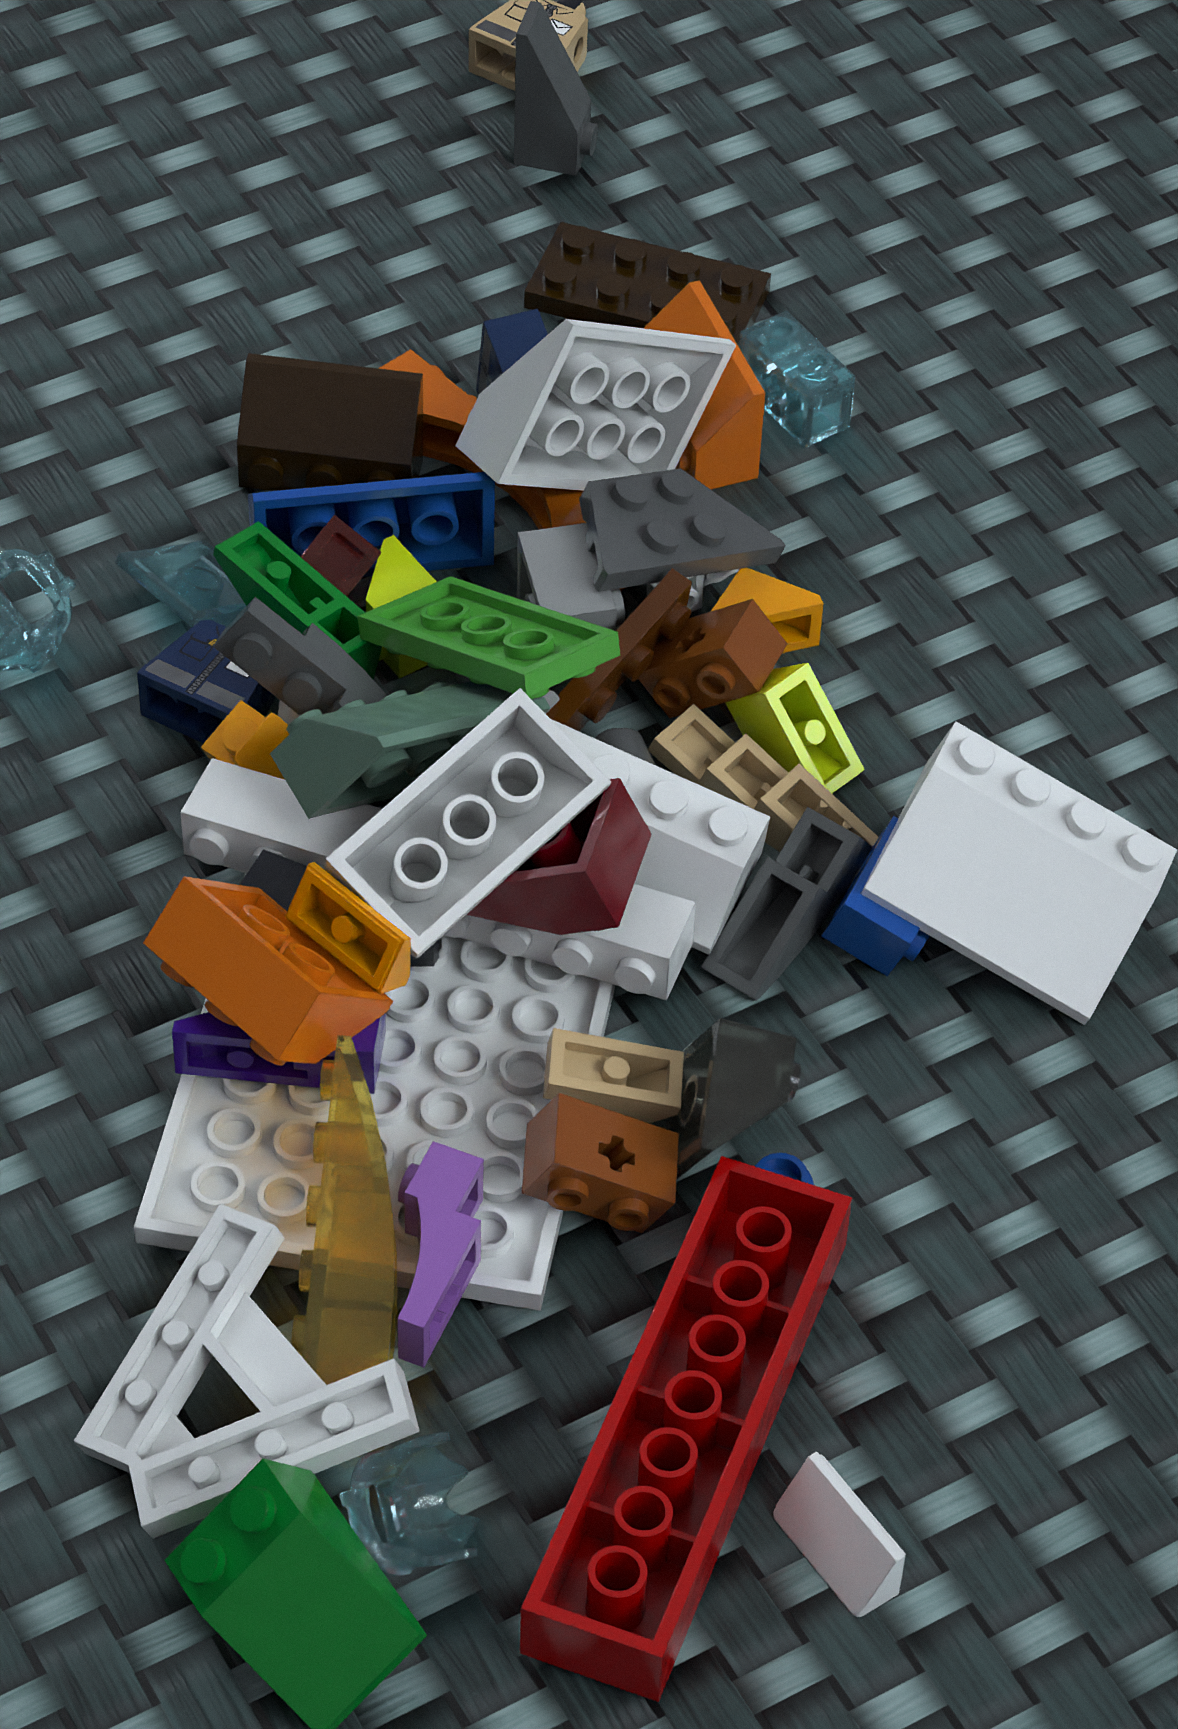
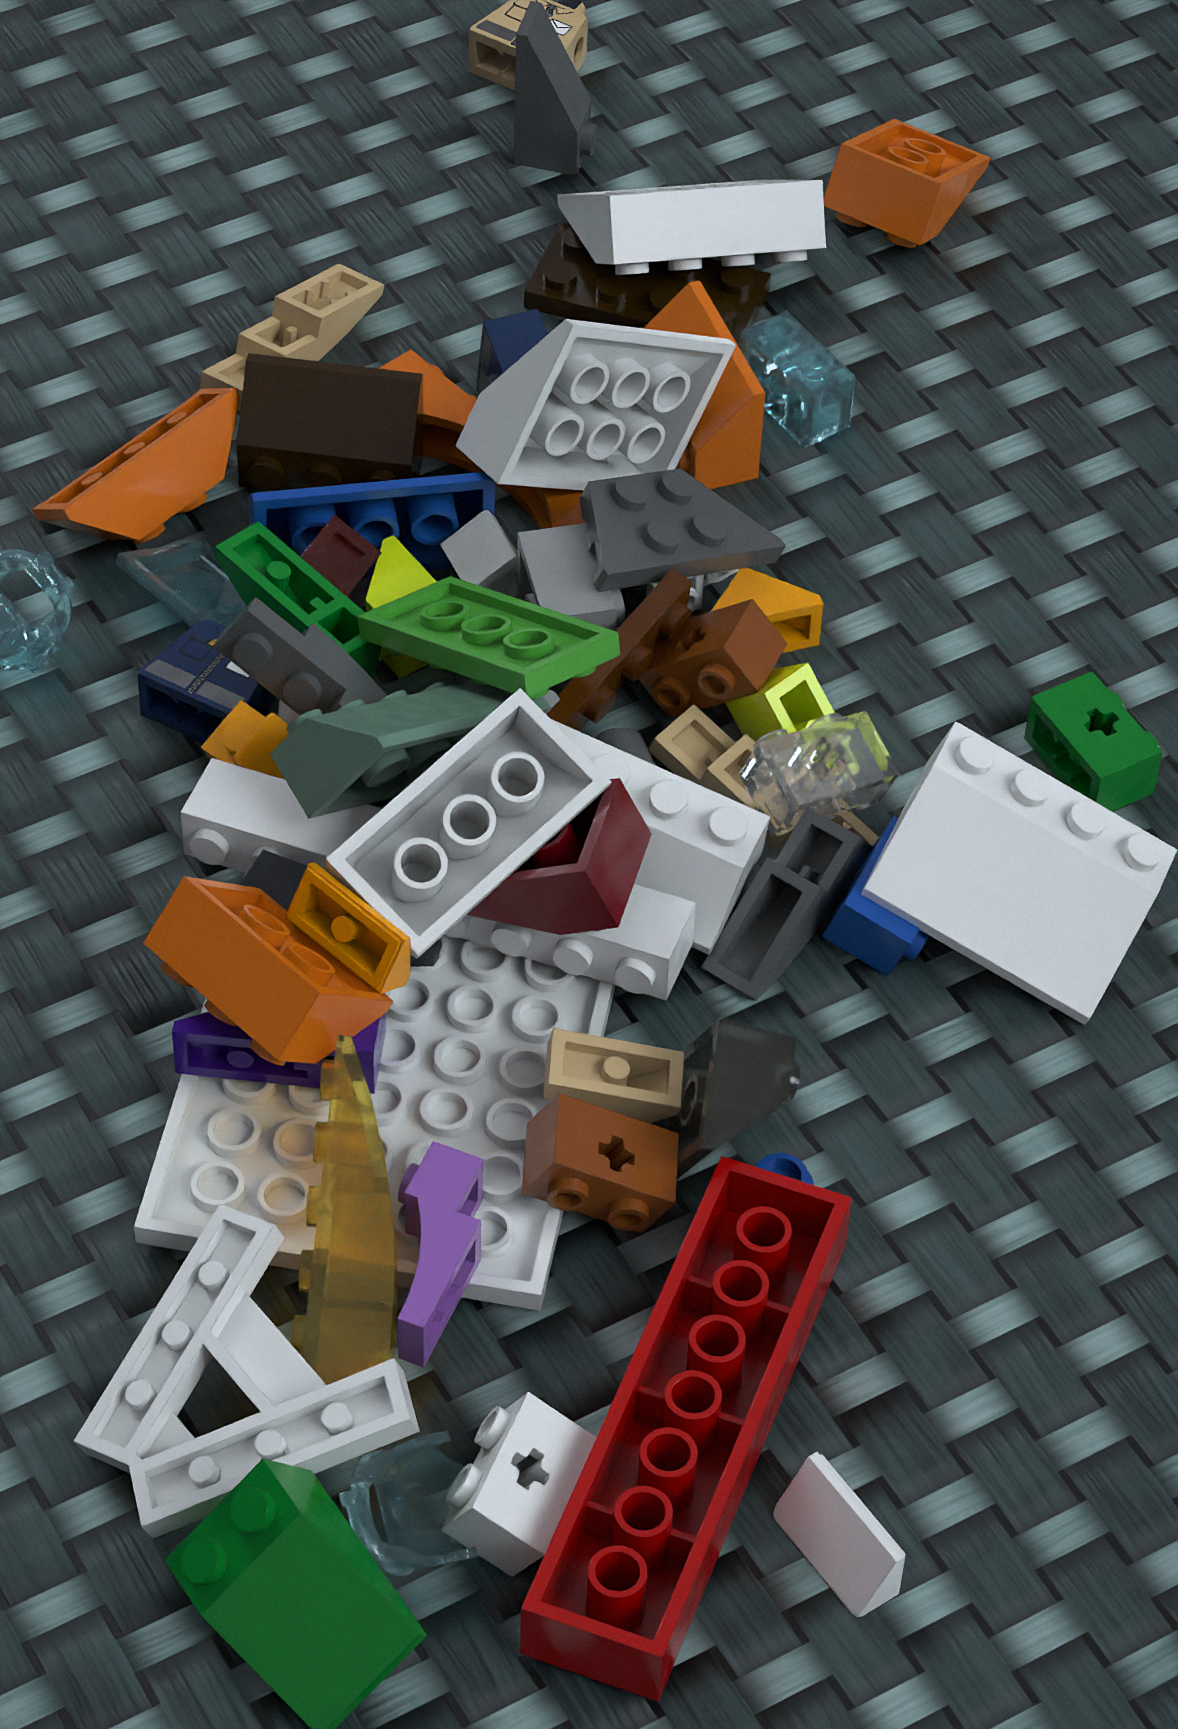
none -> orange wedge [32,388,240,544]
none -> tan slope [199,263,384,411]
none -> white panel [440,510,517,598]
none -> white brick [441,1392,597,1577]
none -> white slope [557,180,826,275]
none -> clear brick [739,710,899,838]
none -> orange slope [823,119,991,248]
none -> green brick [1024,671,1163,811]

